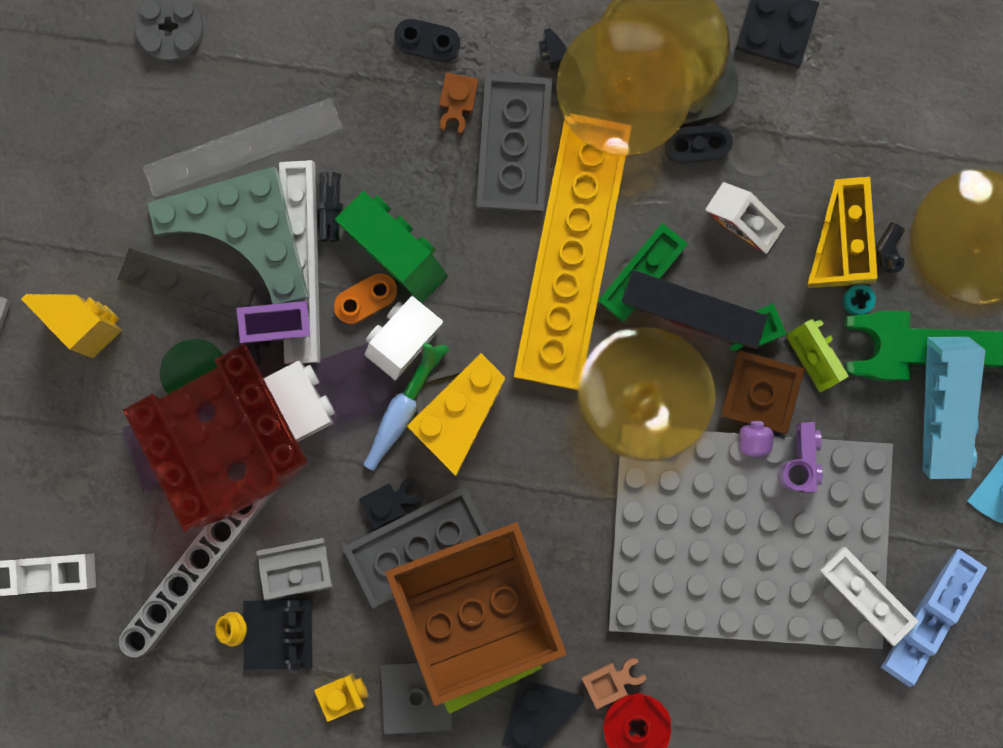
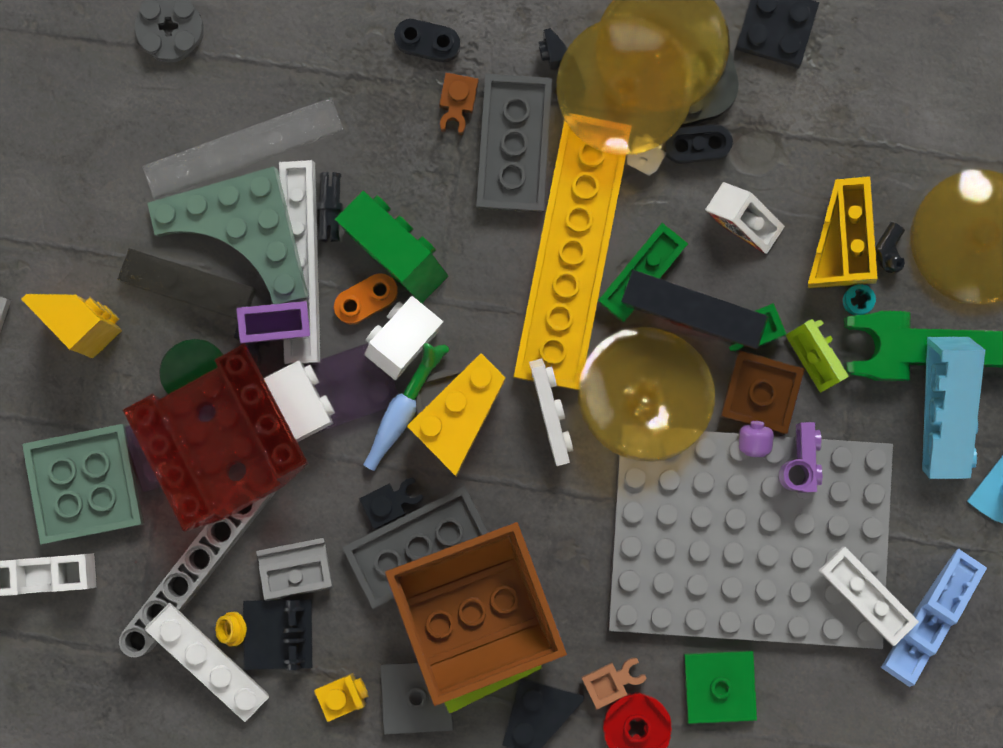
none -> sand green plate [22,424,144,545]
none -> white plate [145,603,269,722]
none -> white plate [529,359,573,466]
none -> light grey piece [627,135,667,176]
none -> green plate [684,650,757,724]

